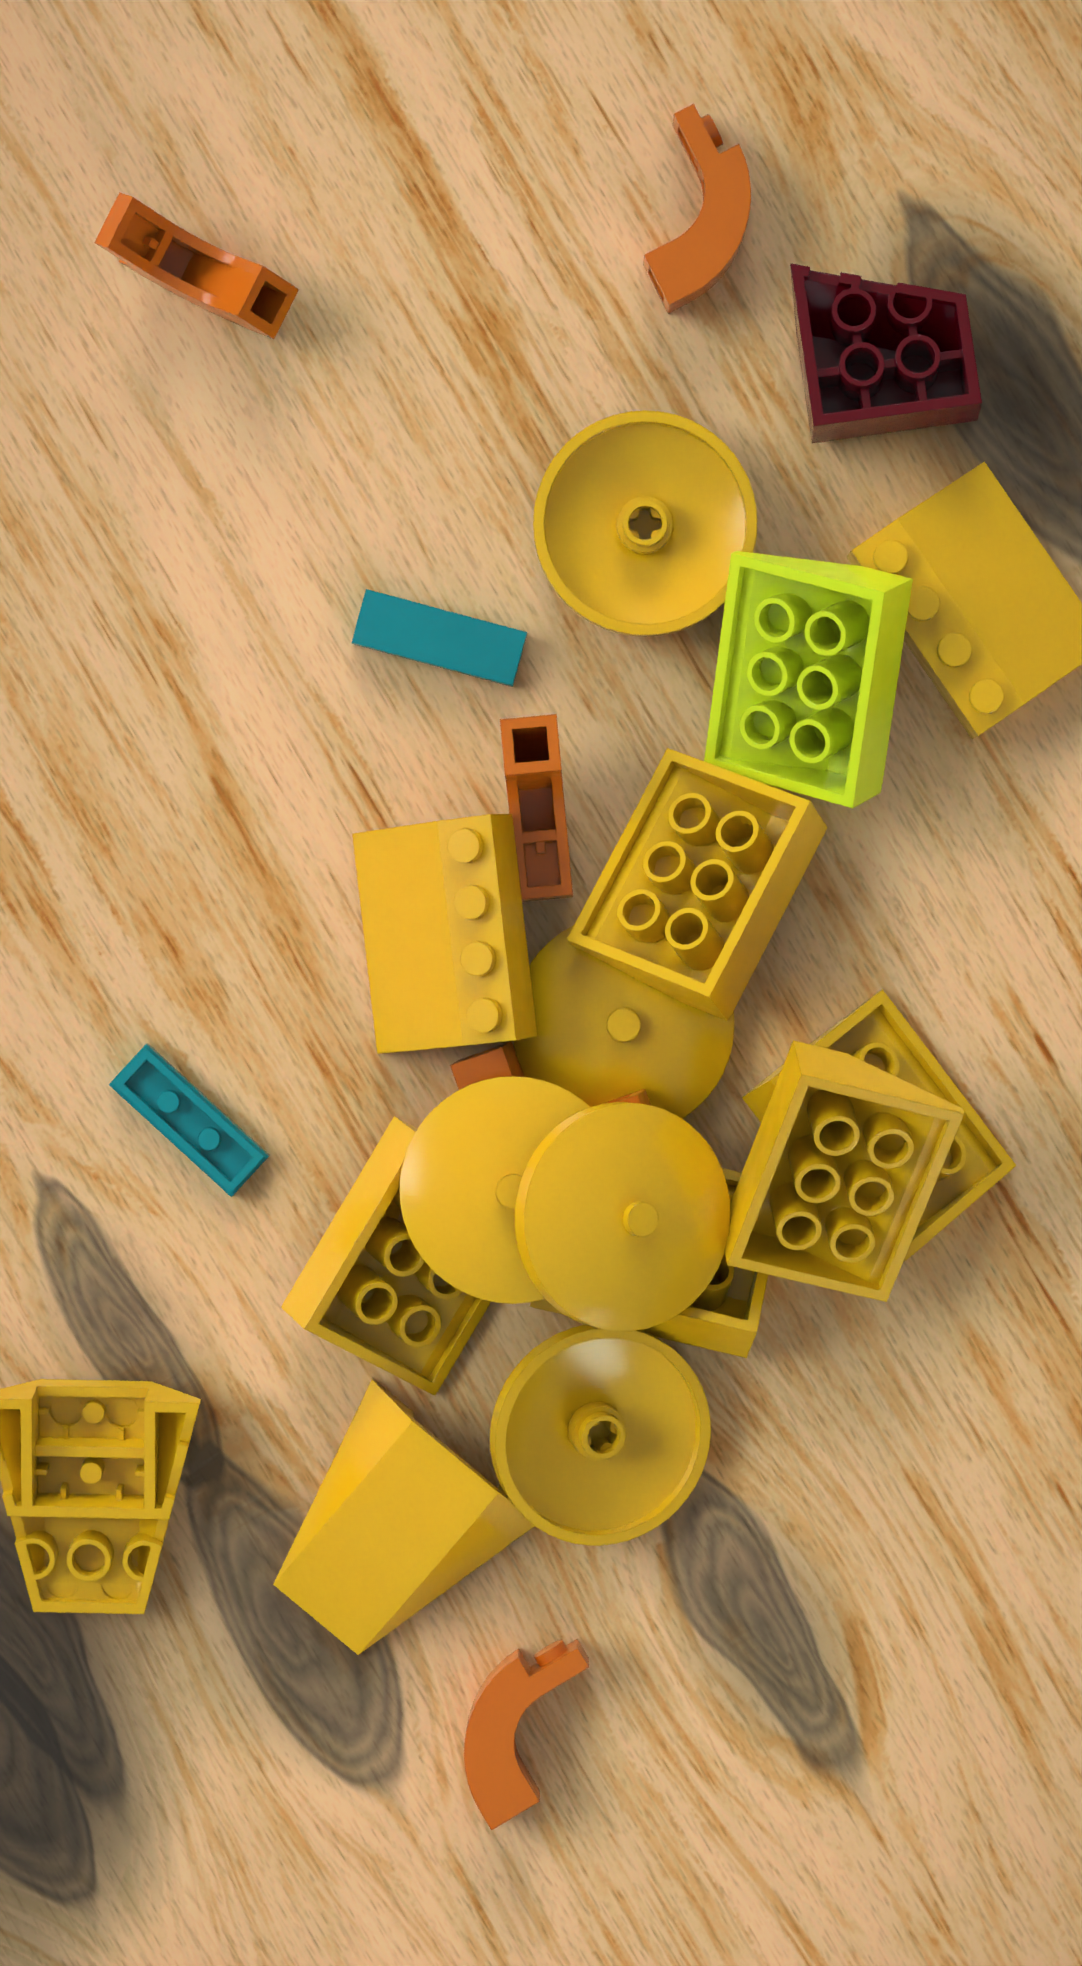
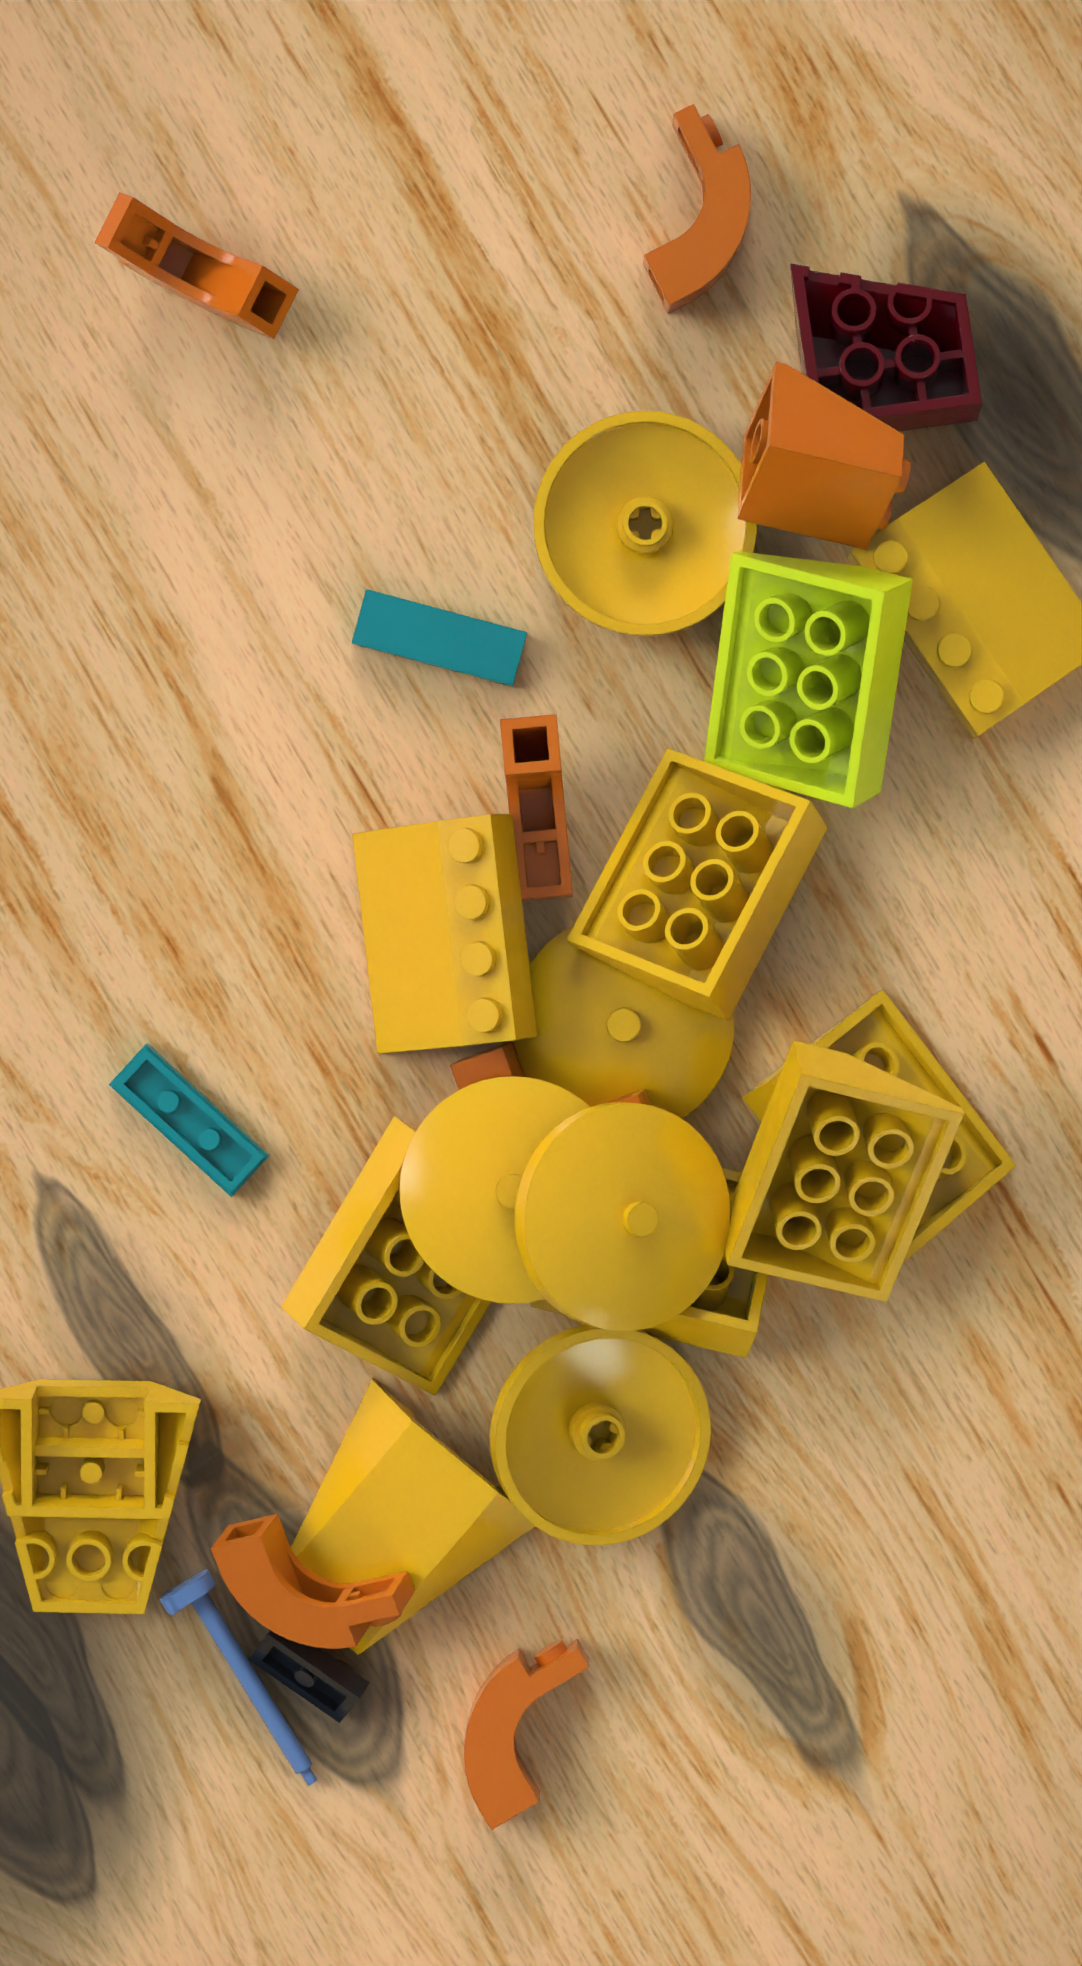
none -> medium blue piece [159,1569,317,1786]
none -> orange arch [211,1514,415,1649]
none -> black plate [249,1630,370,1723]
none -> orange slope [737,362,911,550]

